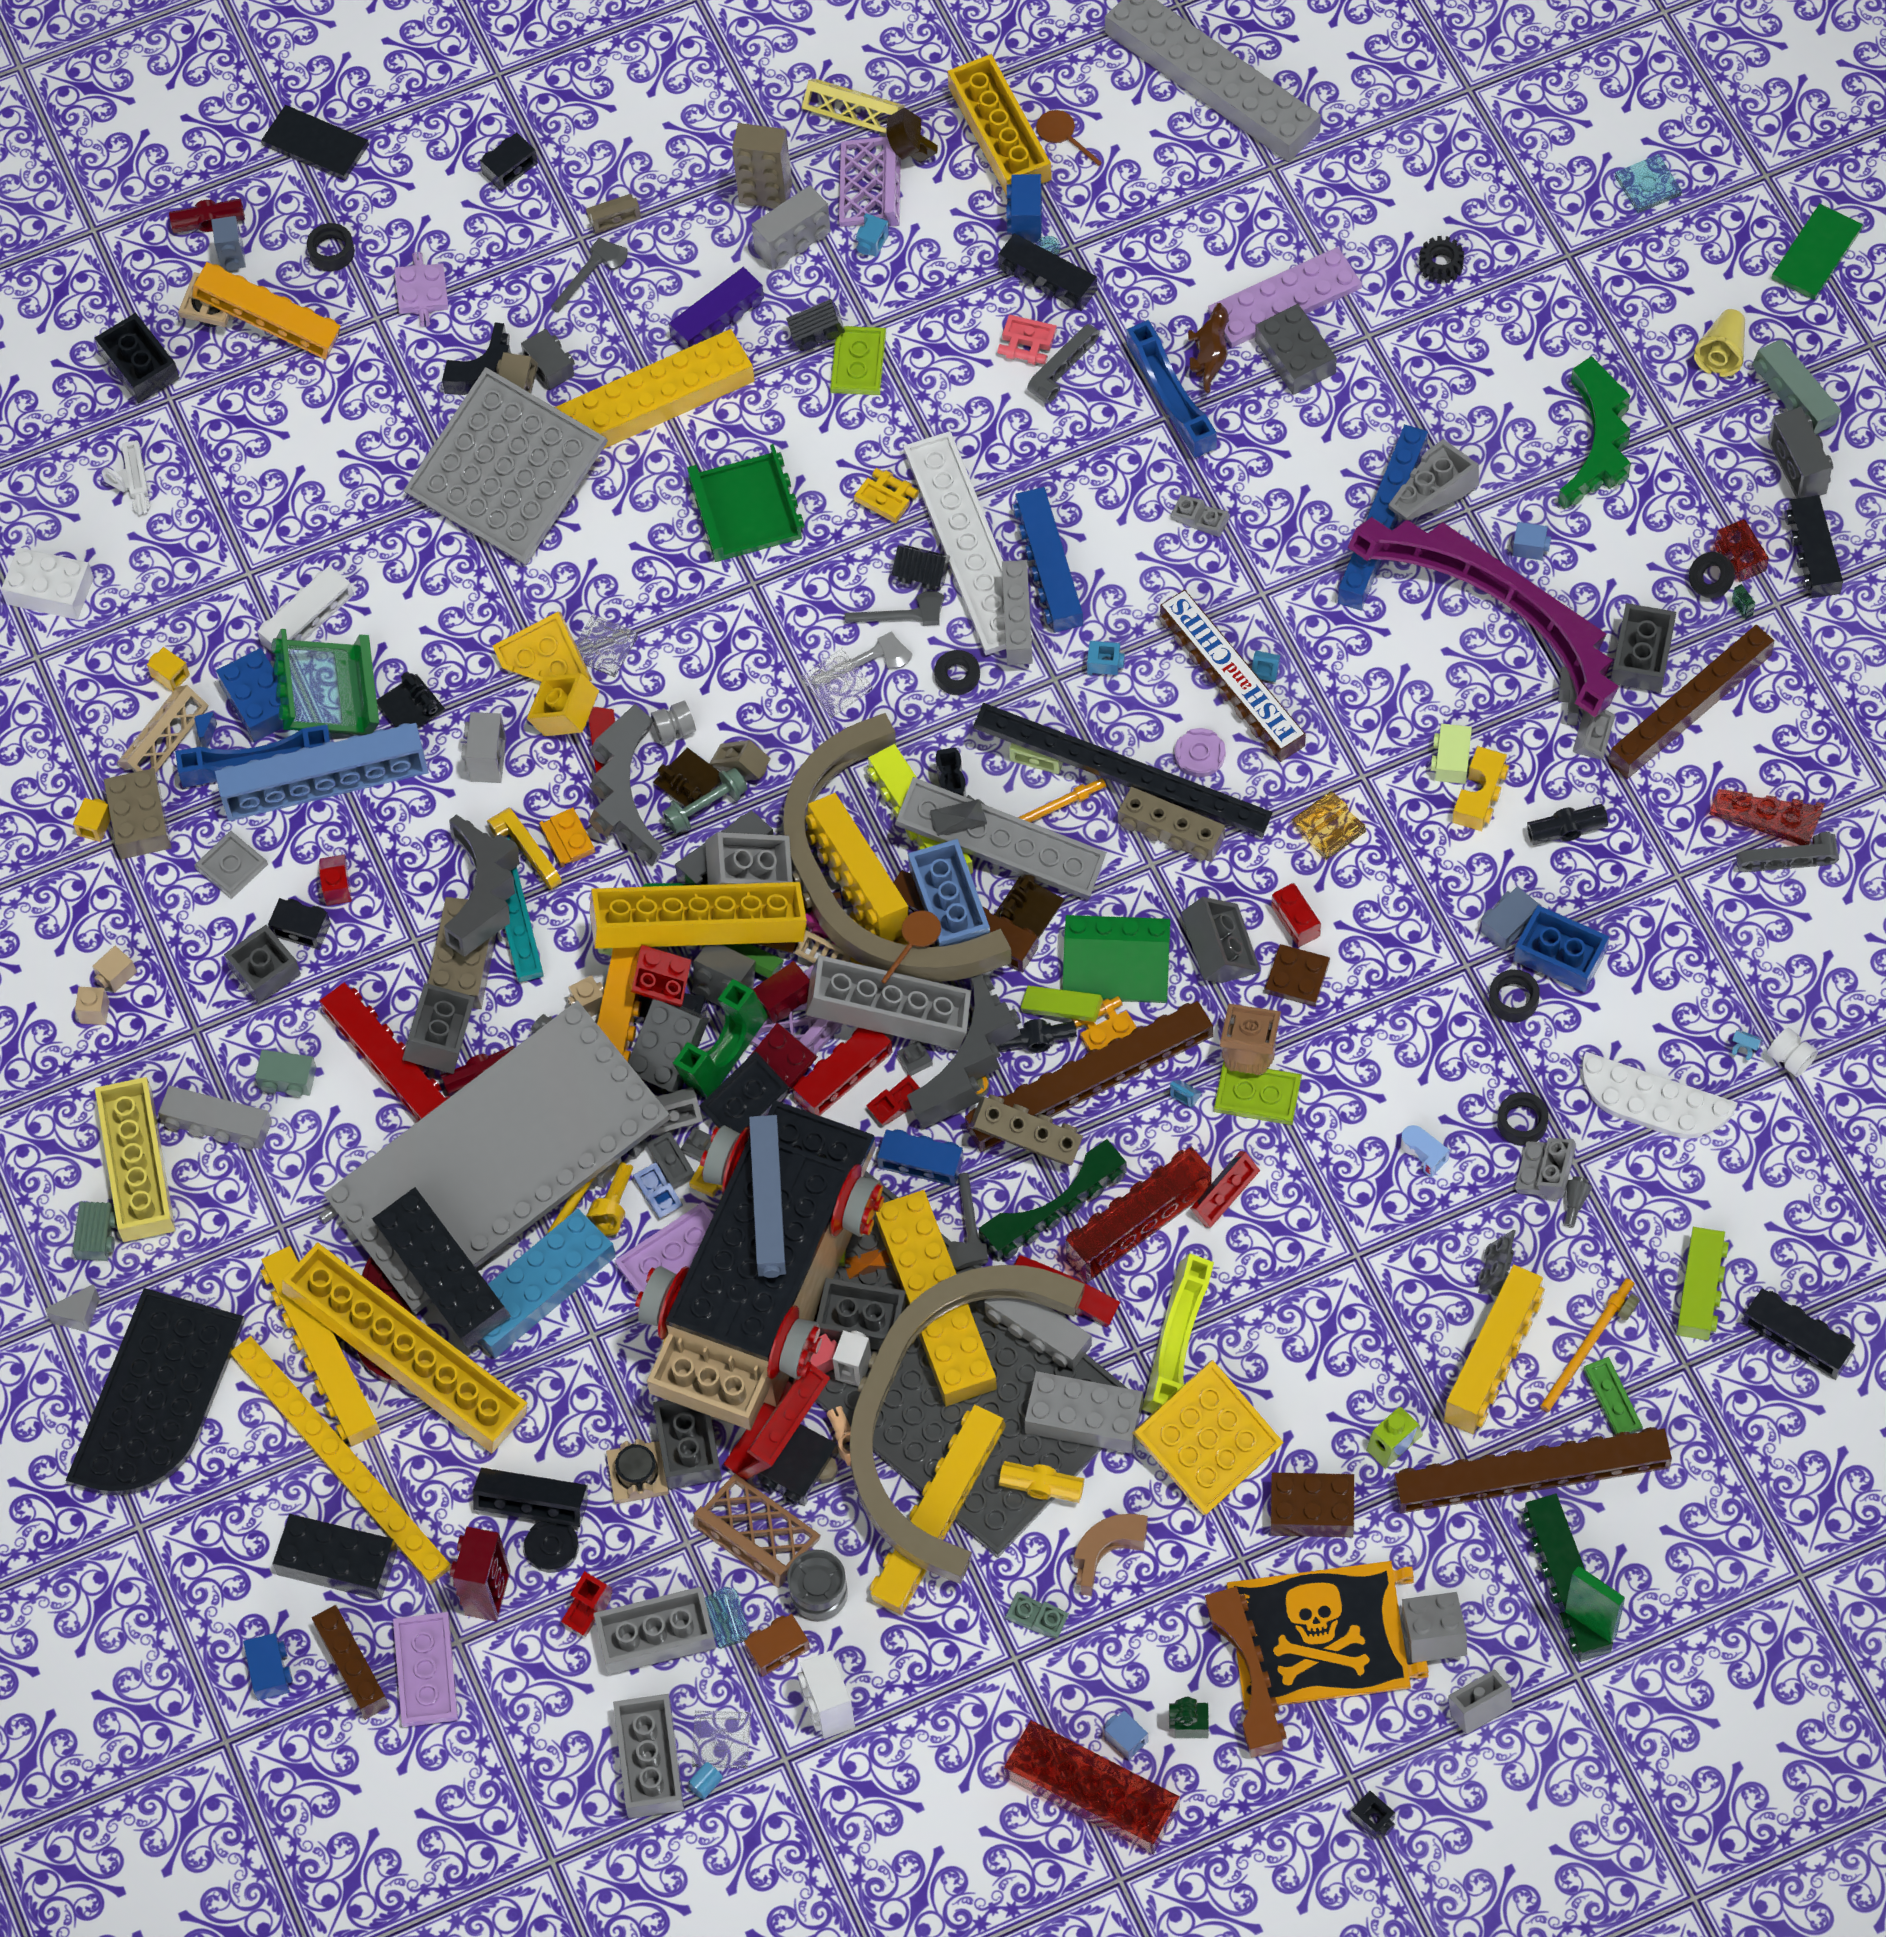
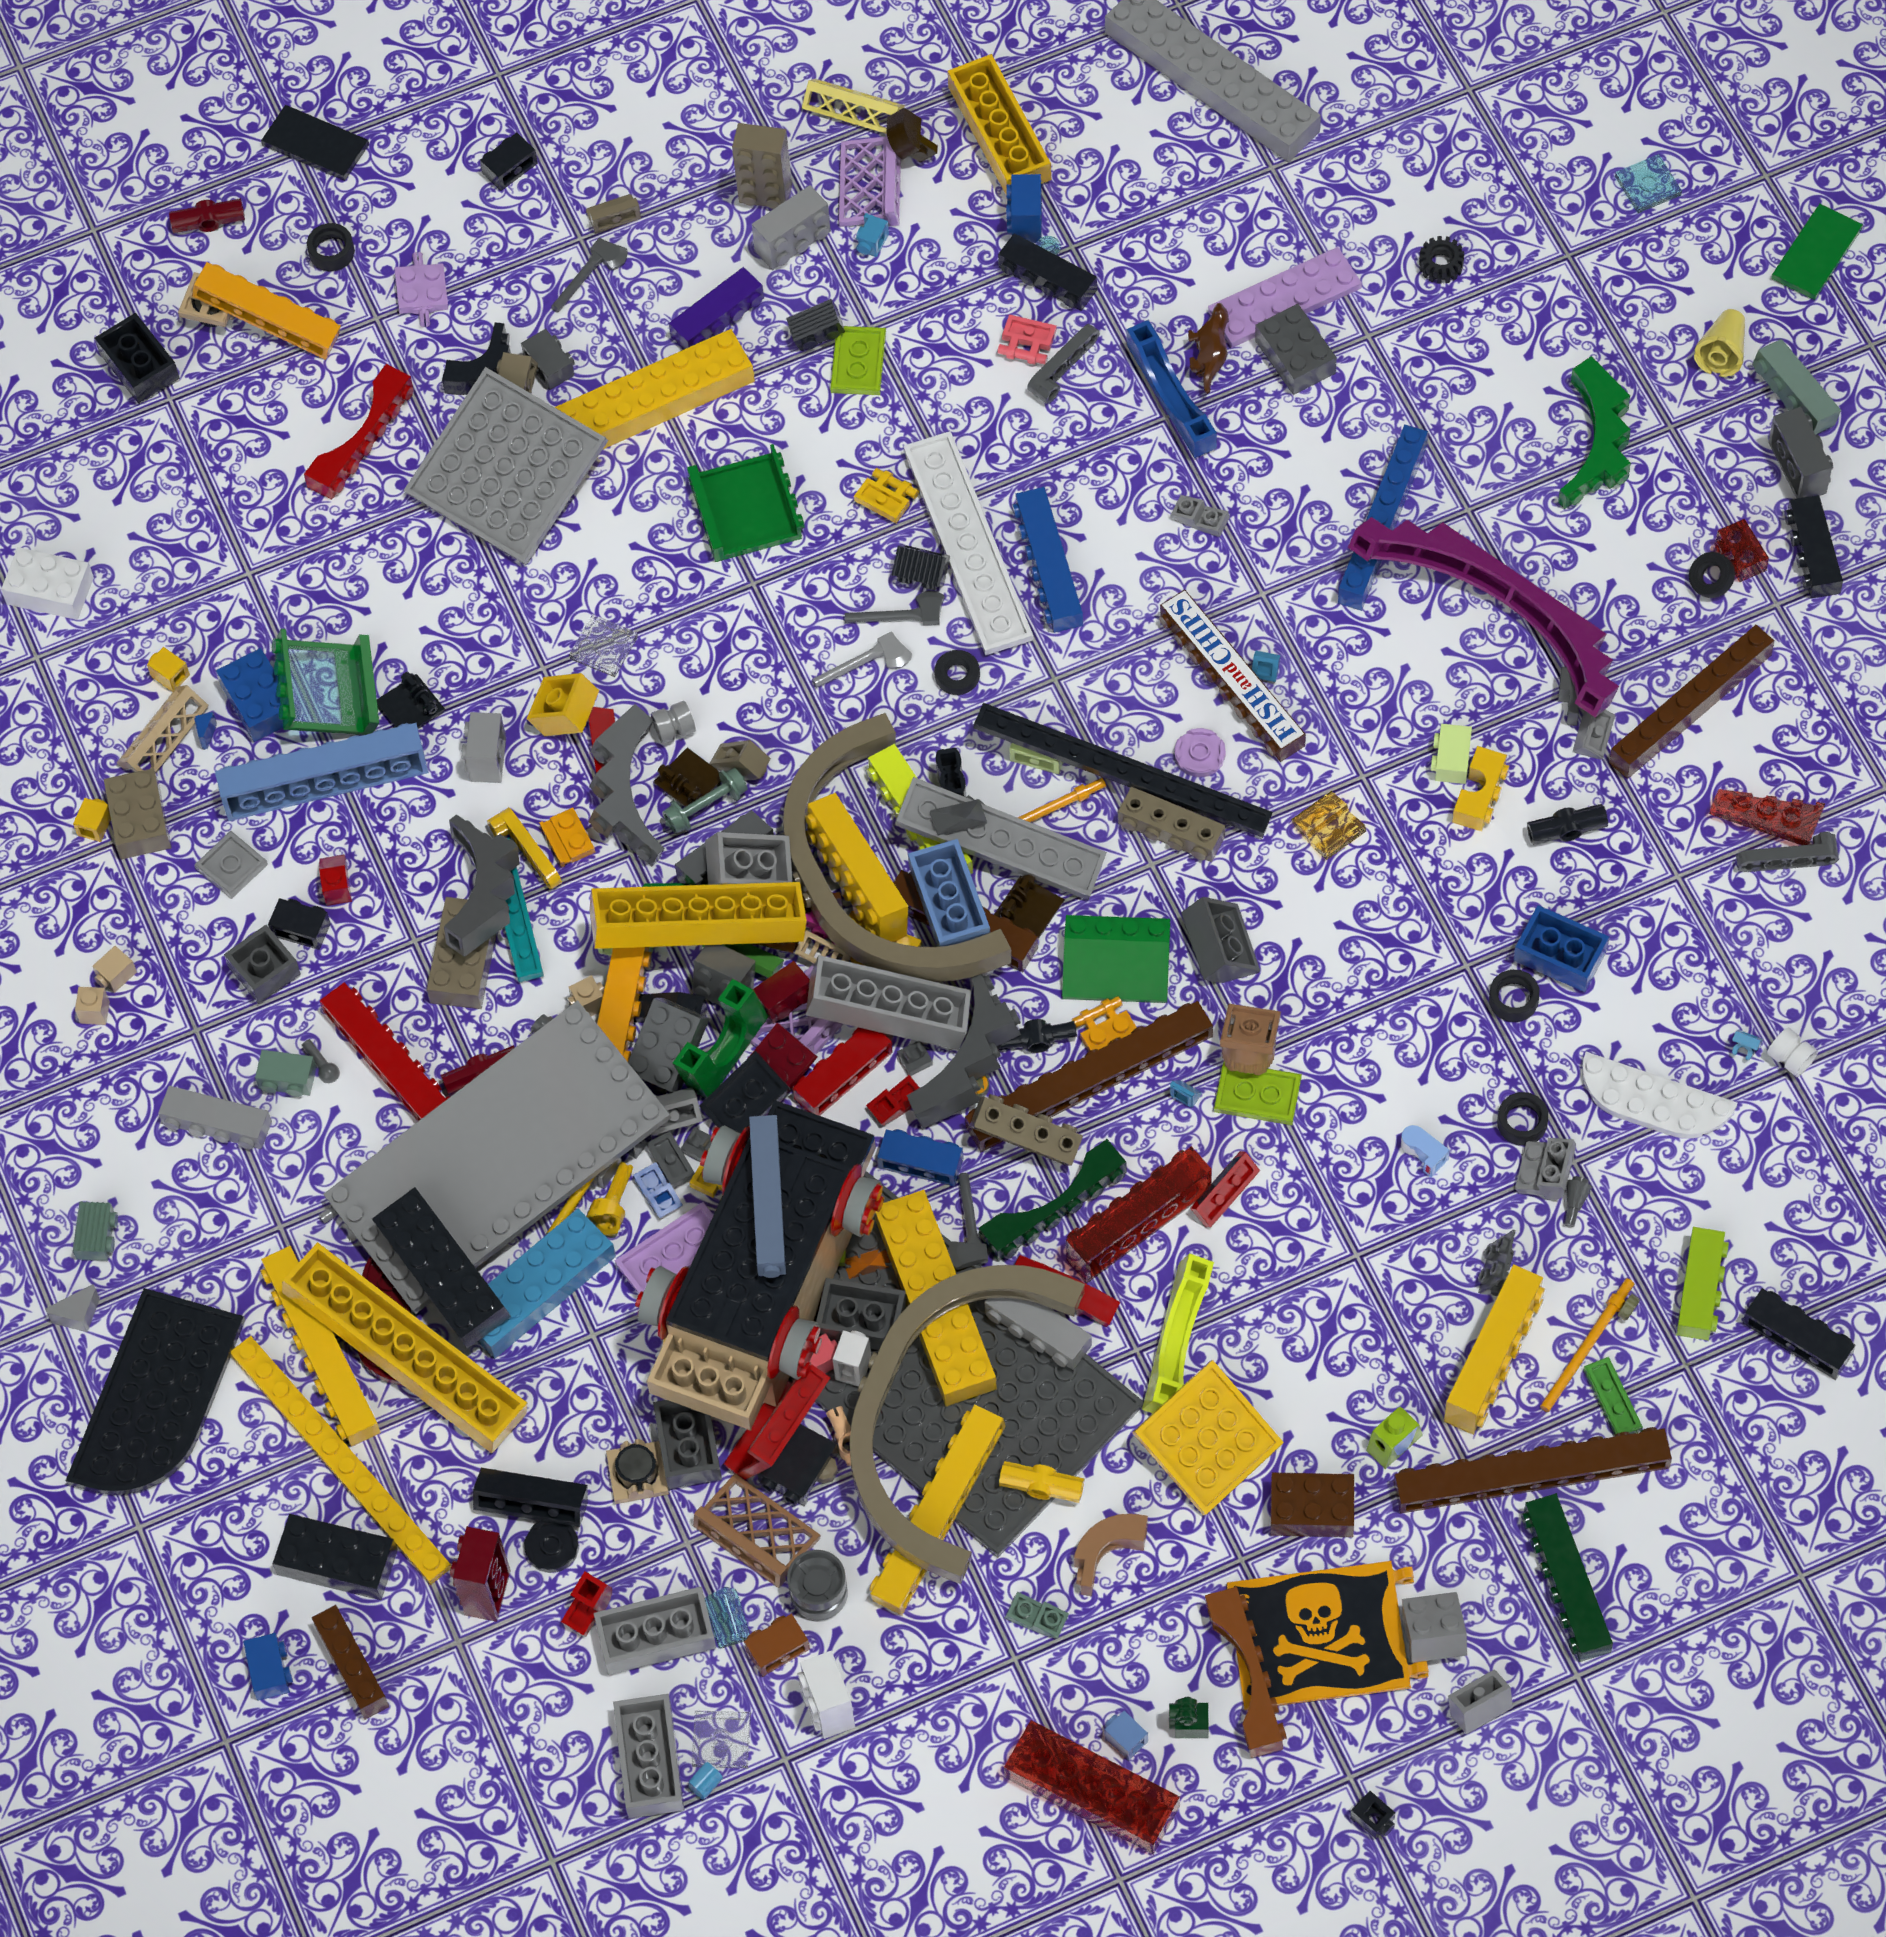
light yellow brick [95,1077,176,1242] -> none
white piece [102,440,150,515] -> none
blue arch [175,724,332,788] -> none
sand blue brick [212,216,246,271] -> none
white brick [257,565,354,655] -> none
lavender plate [393,1612,458,1727] -> none
dark grey brick [403,983,475,1074] -> none
yellow plate [492,612,592,682] -> none
red slope [628,944,691,1007] -> none
clear plate [801,648,873,719] -> none
dark orange piece [881,911,941,984] -> none
light grey brick [1002,560,1033,665] -> none
lime tile [1021,985,1103,1022] -> none
light grey brick [1025,1371,1143,1453] -> none
dark orange piece [1036,110,1102,166] -> none
dark azure brick [1087,641,1125,676] -> none
reddish brown plate [1265,944,1330,1007] -> none
red brick [1271,883,1321,947] -> none
light grey wedge [1389,439,1479,521] -> none
sand blue brick [1481,886,1541,951] -> none
medium blue brick [1512,522,1551,561] -> none
green tile [1565,1566,1625,1643] -> none
dark grey brick [1611,603,1677,693] -> none
clear green tile [1732,584,1755,619] -> none
none -> dark grey bar [302,1039,340,1083]
none -> red arch [304,364,414,500]

